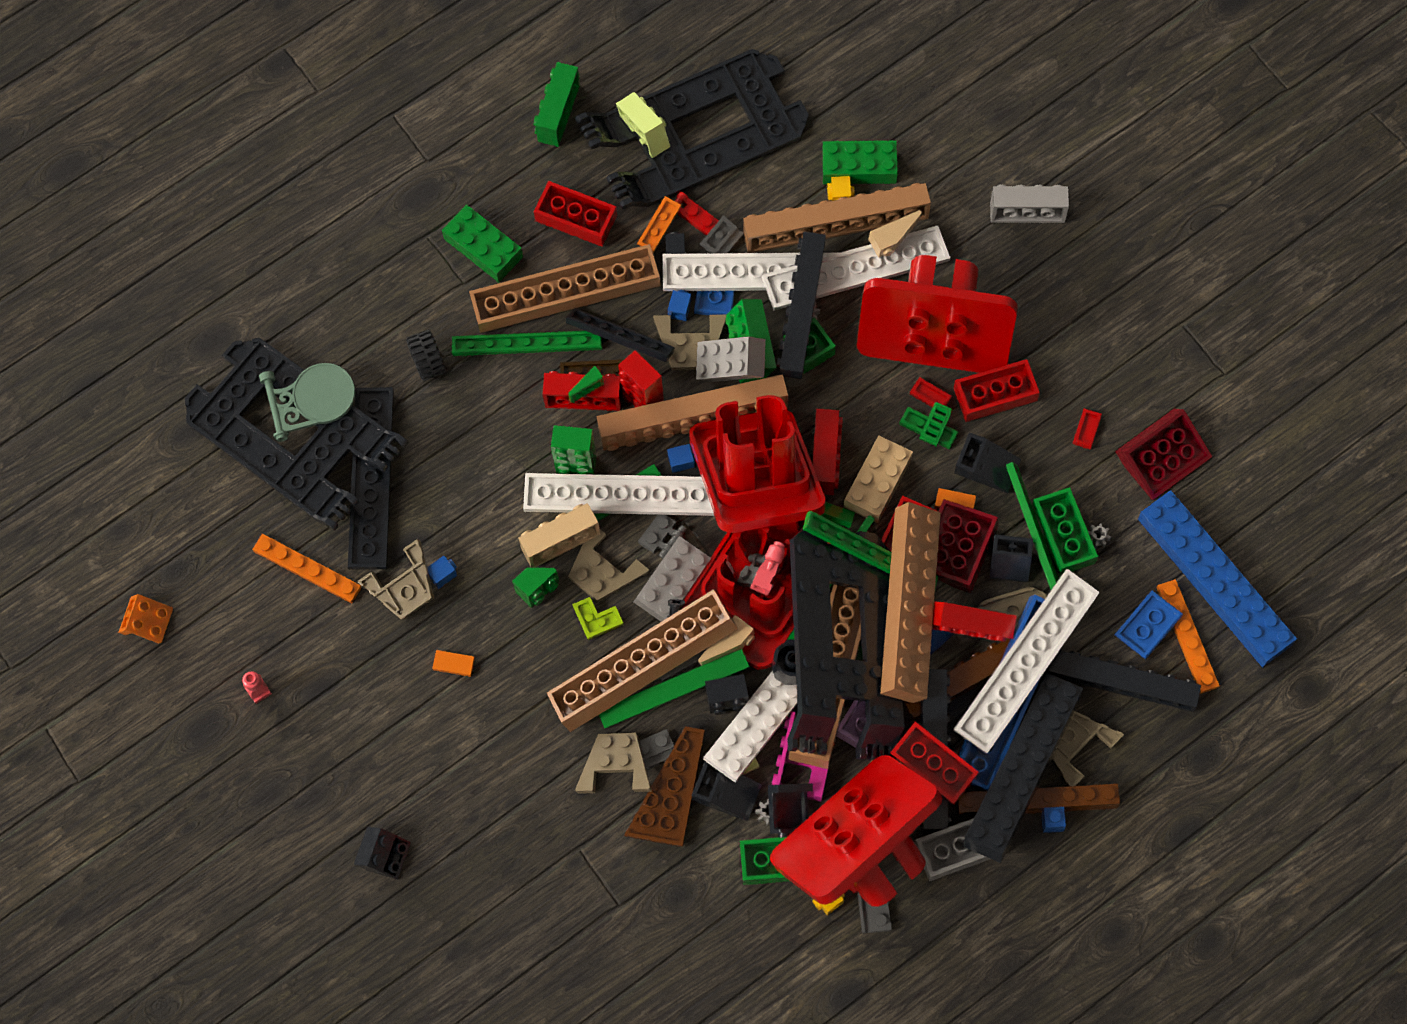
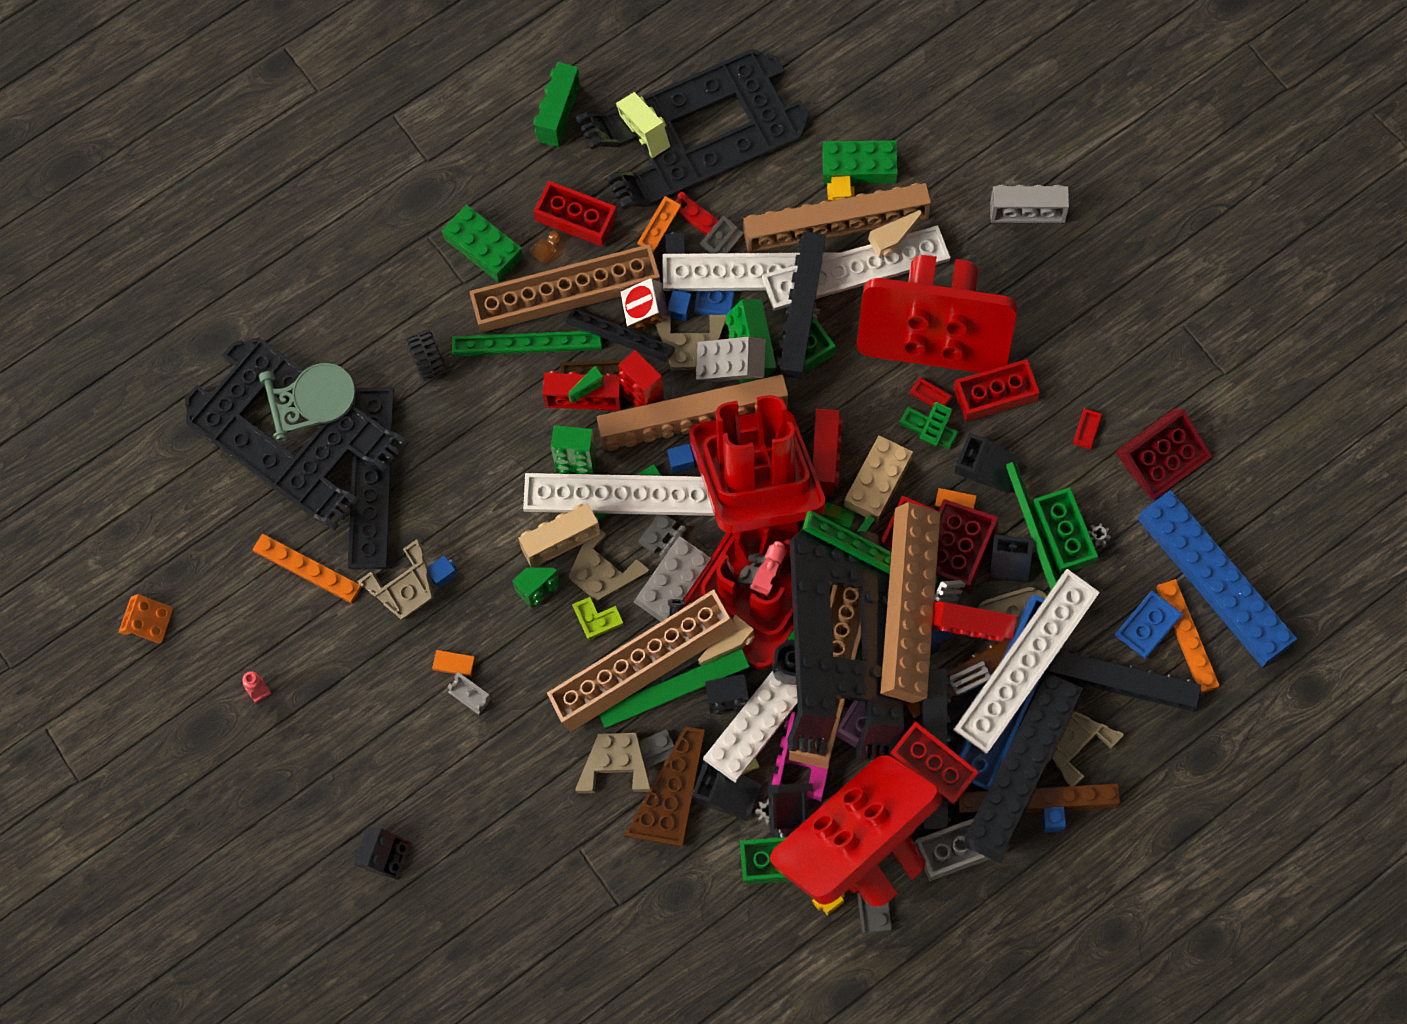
none -> light grey hinge [448,672,491,715]
none -> clear orange plate [529,230,560,264]
none -> piece [621,278,669,331]
none -> light grey tile [934,580,966,602]
none -> light grey tile [950,661,991,696]

